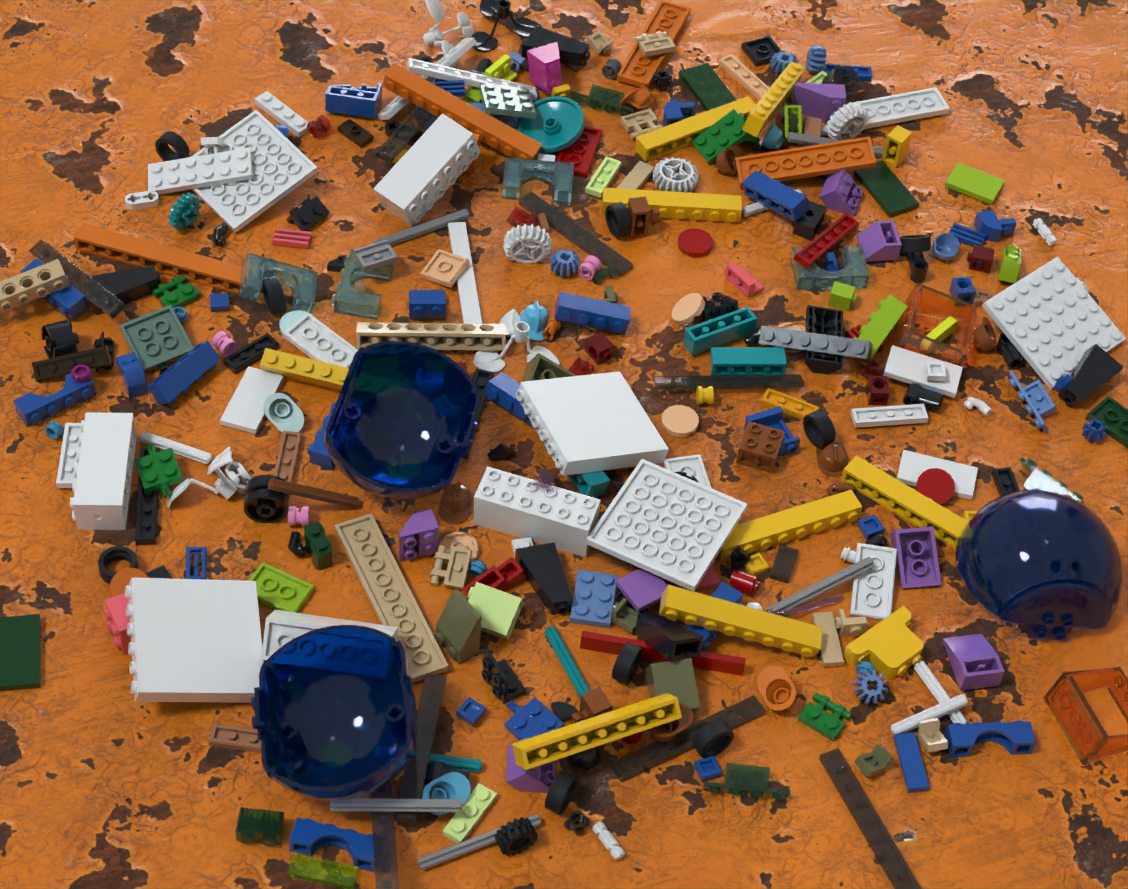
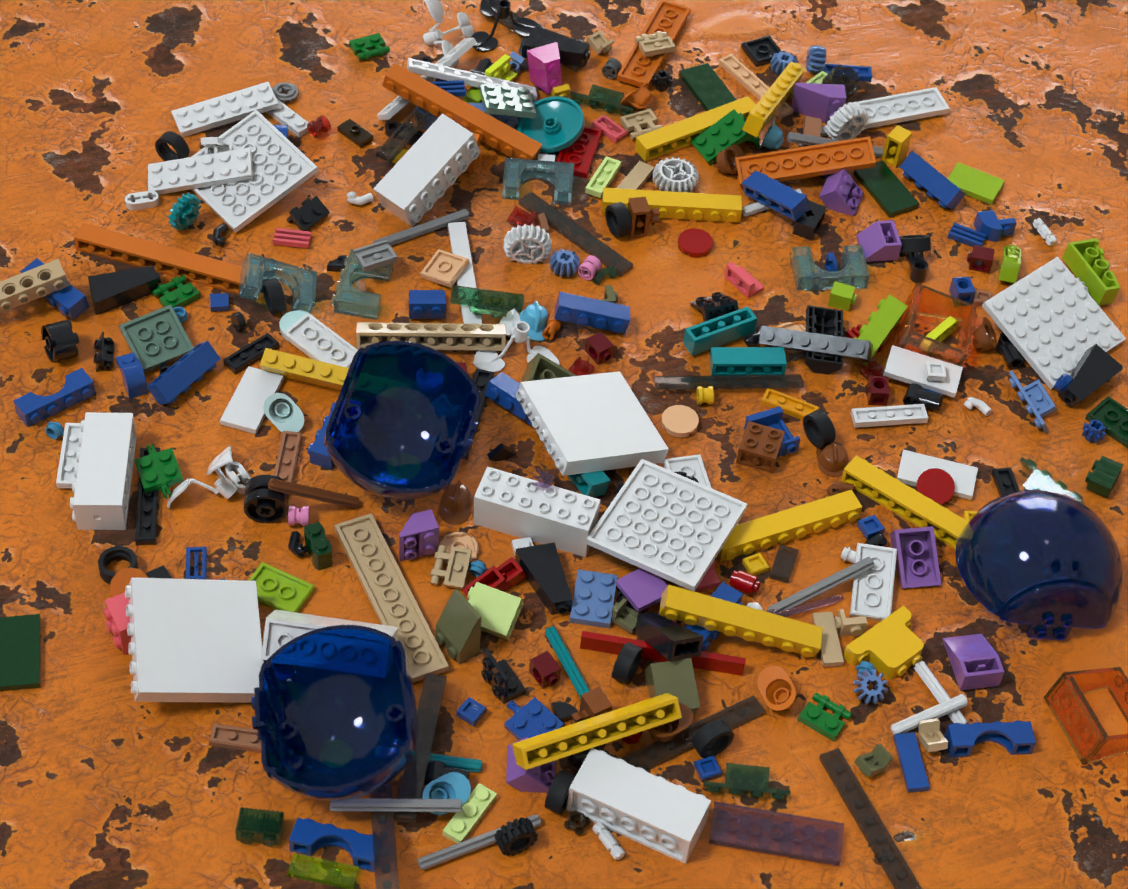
clear smoke tile [29,239,126,319] -> none
dark brown tile [32,346,111,381] -> none
magenta tile [71,365,91,383] -> none
white axle [139,431,212,464] -> none
bright pink wheel [212,331,238,357] -> none
blue wedge [325,84,382,118] -> none
blue brick [662,99,696,127] -> none
light nougat tile [671,293,705,325] -> none
black tile [730,546,751,568] -> none
lime torso [784,105,803,138] -> none
red tile [793,213,859,269] -> none
medium blue hair [932,233,960,261] -> none
none -> white plate [171,82,279,138]
none -> black tile [231,312,246,331]
none -> light grey gear [272,82,298,103]
none -> white arm [347,191,374,206]
none -> green plate [349,33,390,60]
none -> clear green bracket [450,285,524,318]
none -> dark red brick [529,651,561,689]
none -> white brick [567,748,711,864]
none -> coral tile [592,115,628,143]
none -> plate [709,802,844,866]
none -> blue brick [900,151,966,210]
none -> lime wedge [1062,238,1120,306]
none -> dark green brick [1085,456,1123,498]

